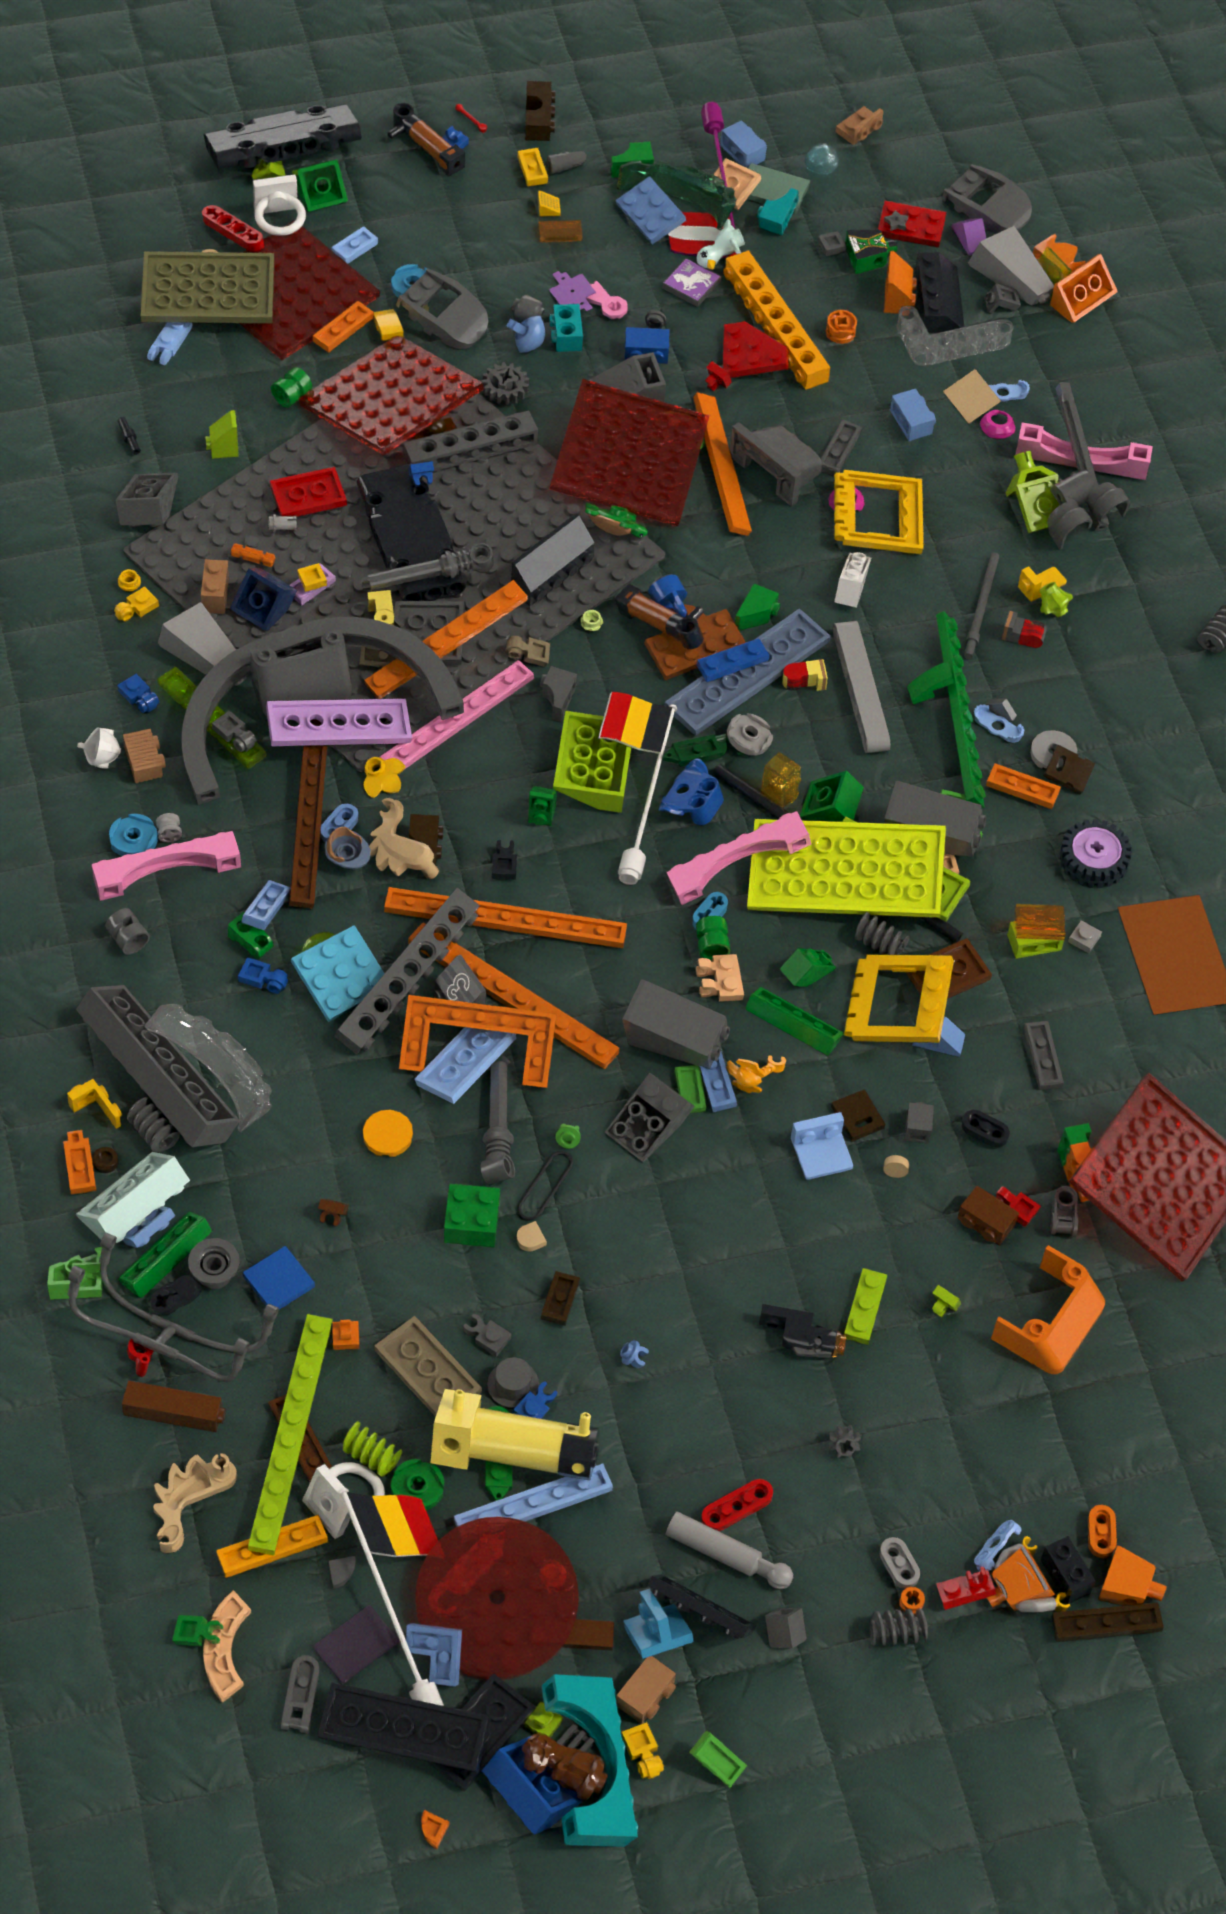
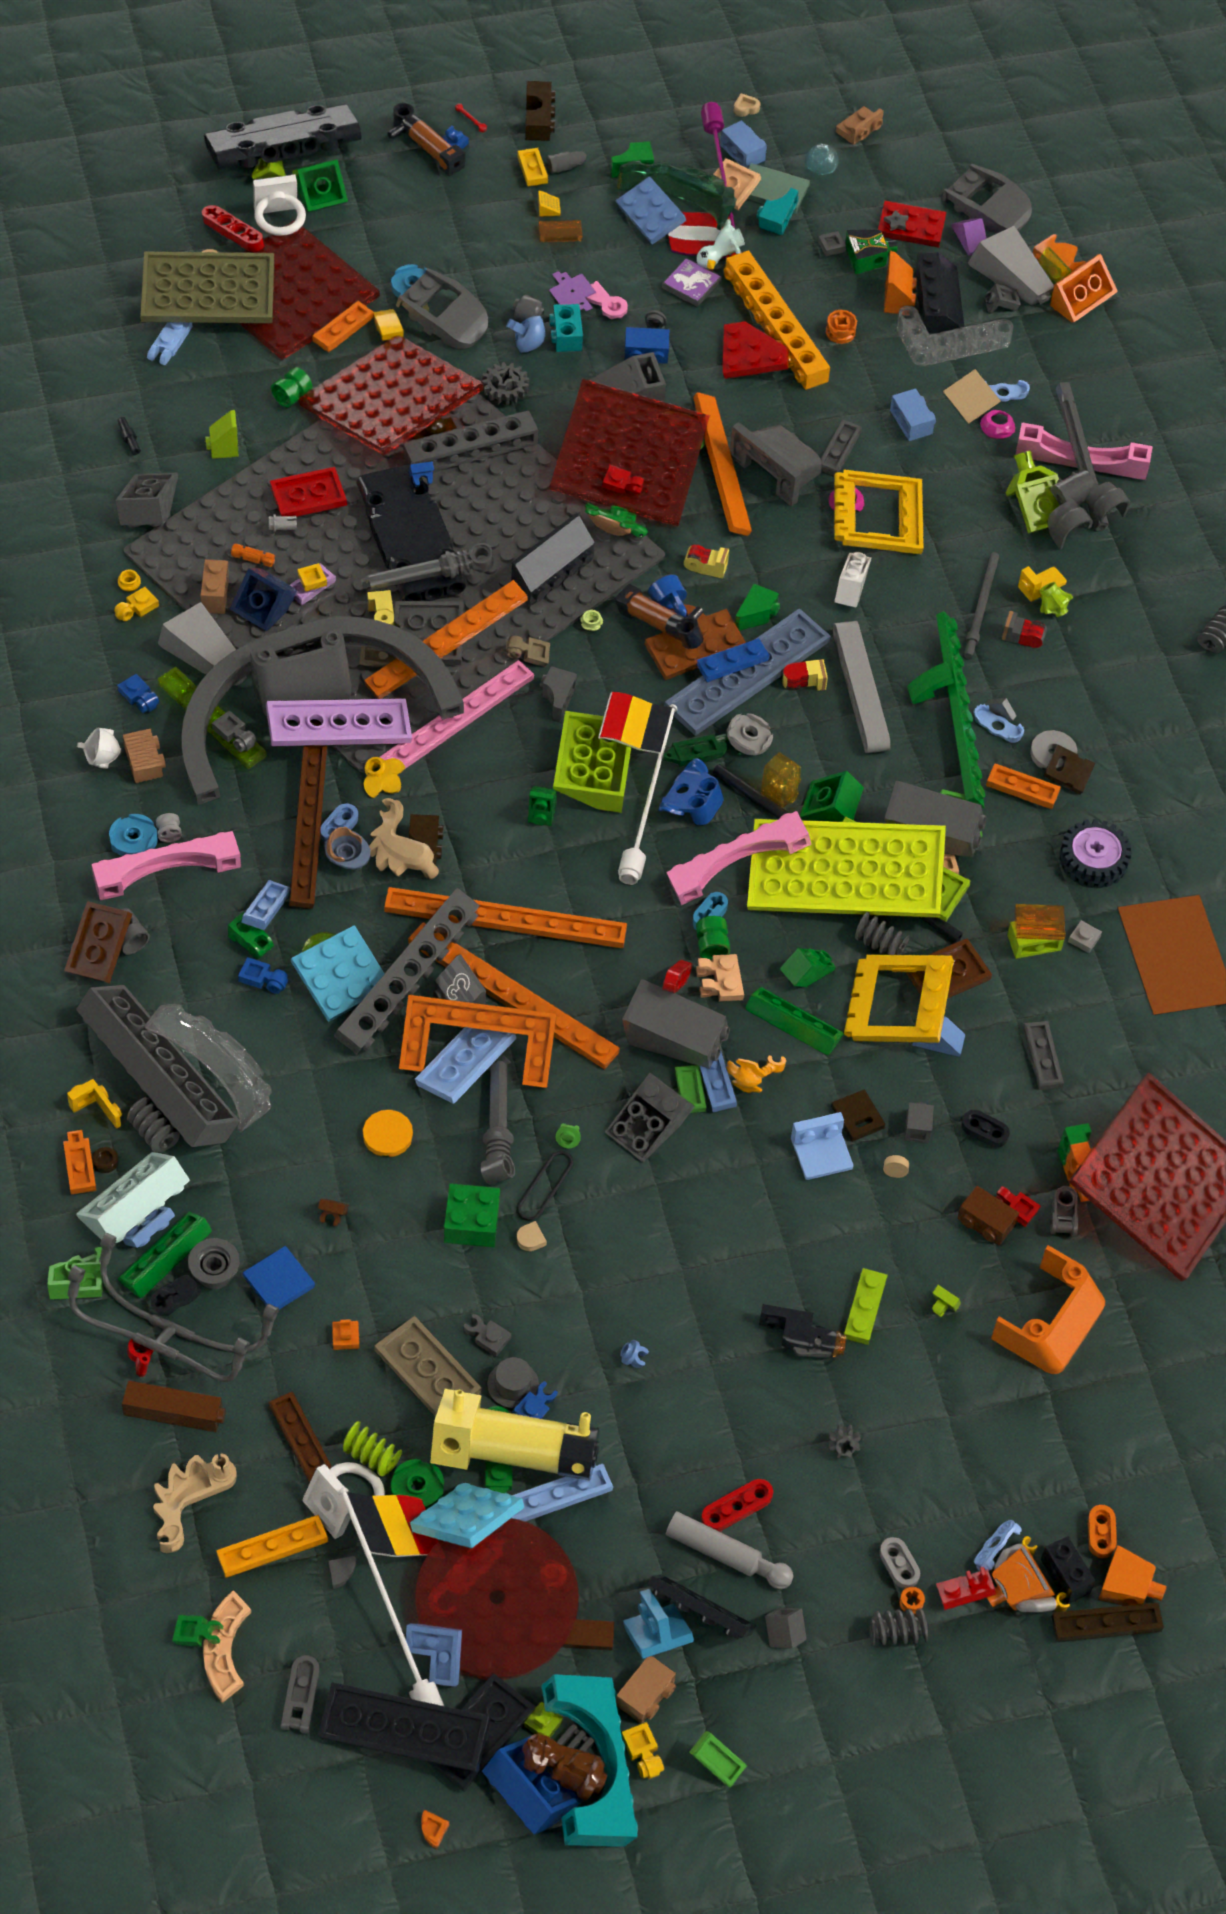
lime plate [248,1314,333,1556] -> none
clear purple piece [313,1605,399,1684] -> none
light blue plate [332,226,378,265] -> none
black plate [492,840,517,880] -> none
dark brown plate [541,1271,580,1326] -> none
red tile [705,361,732,391] -> none
none -> reddish brown plate [64,901,132,984]
none -> medium azure plate [410,1483,524,1548]
none -> red plate [602,465,644,494]
none -> red beam [662,959,693,994]
none -> light yellow leg [684,545,729,579]
none -> tan tile [734,93,760,117]

